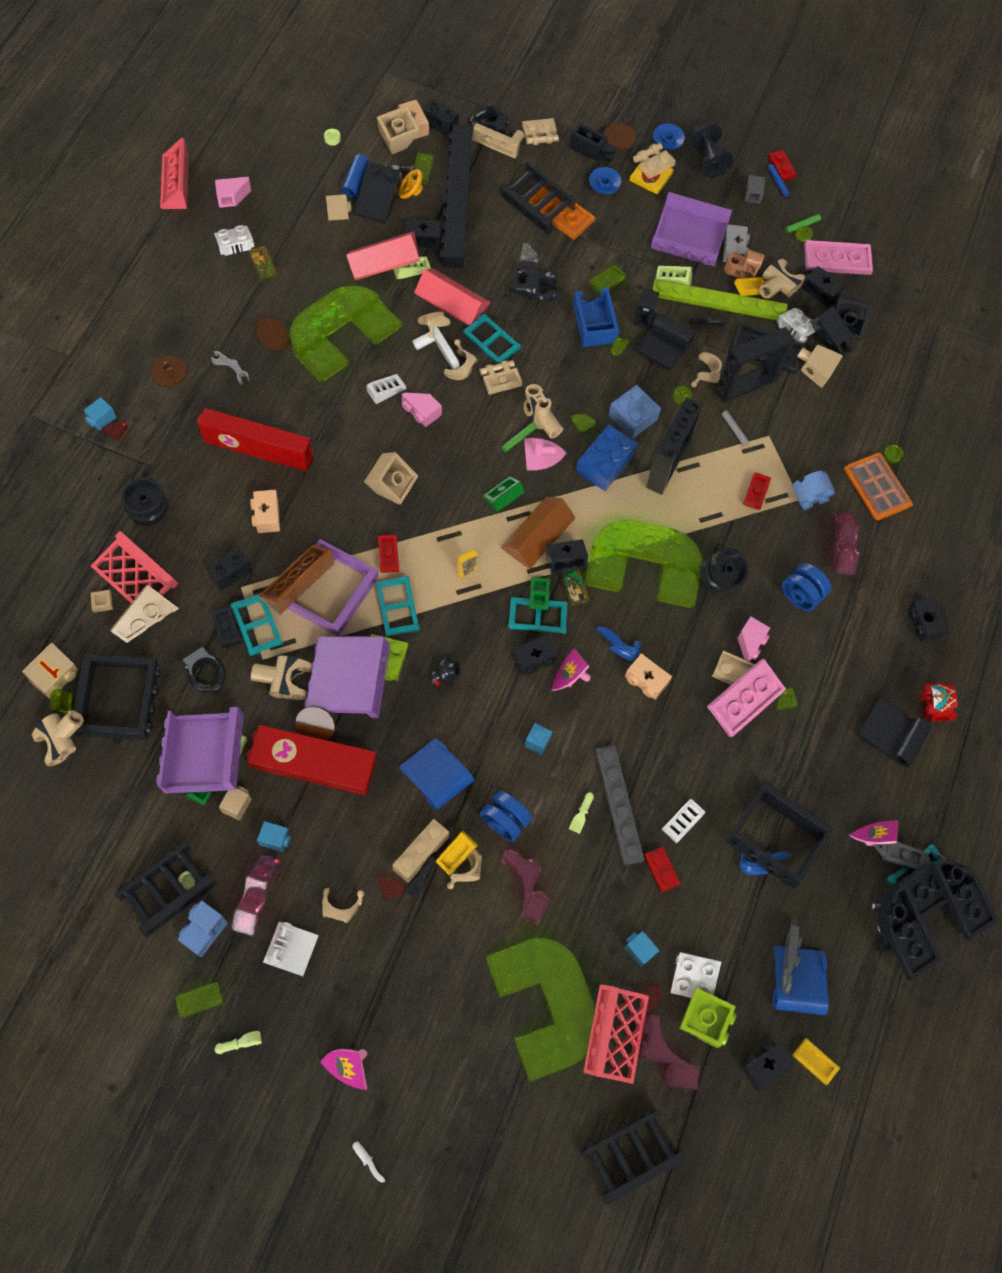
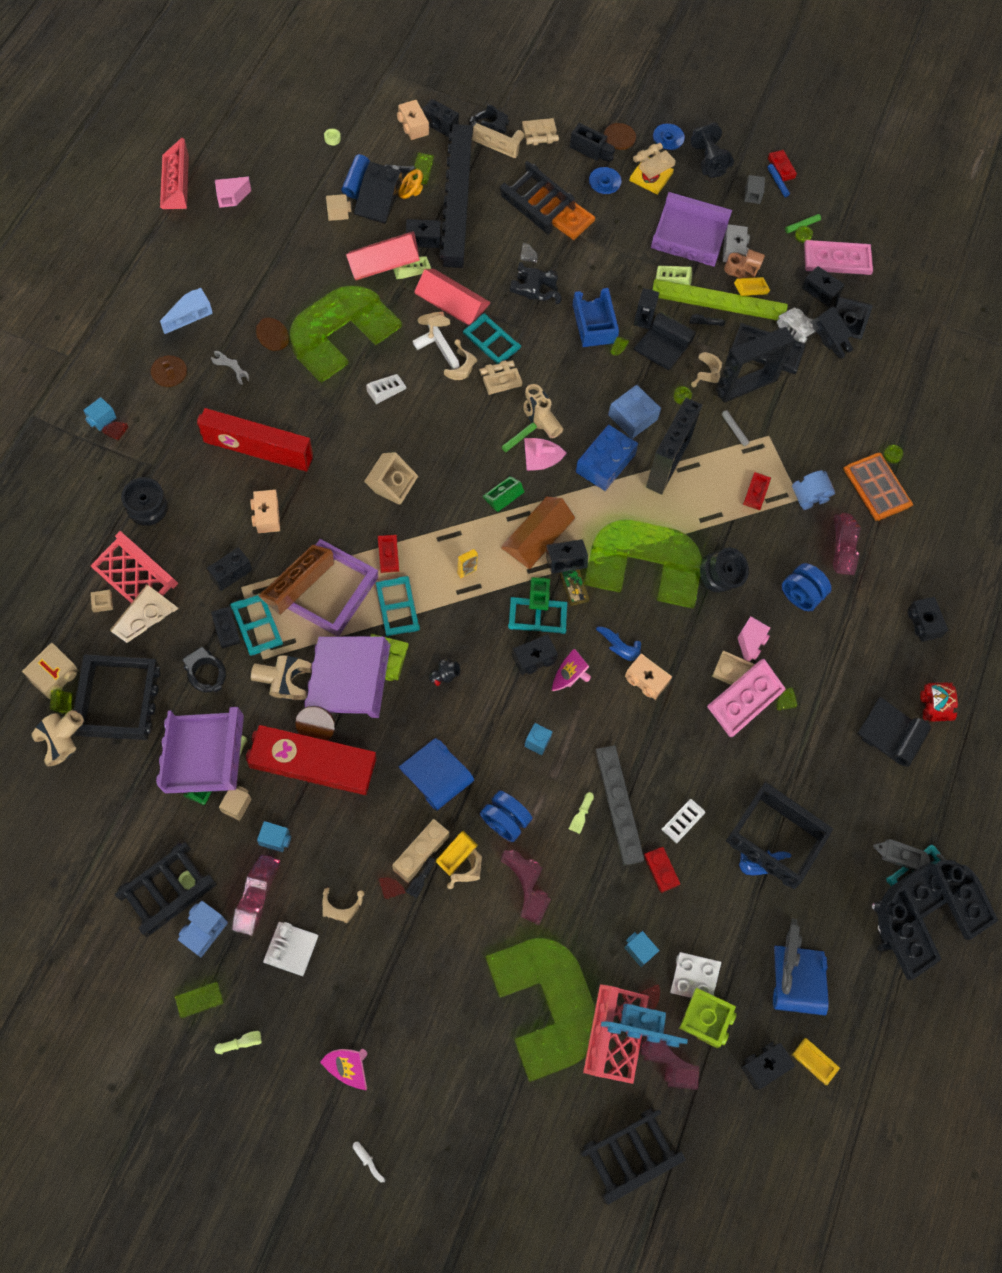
white hinge [214,225,254,256] -> none
clear yellow tile [249,246,277,280] -> none
tan slope [377,105,420,154] -> none
bright pink slope [402,393,442,427] -> none
clear neon green tile [571,414,596,433] -> none
clear neon green tile [589,264,626,295] -> none
tan connector [759,259,806,298] -> none
tan torso [797,345,843,388] -> none
dark pink shield [850,820,898,846] -> none
none -> light blue slope [160,288,213,334]
none -> dark azure bracket [601,1004,688,1047]

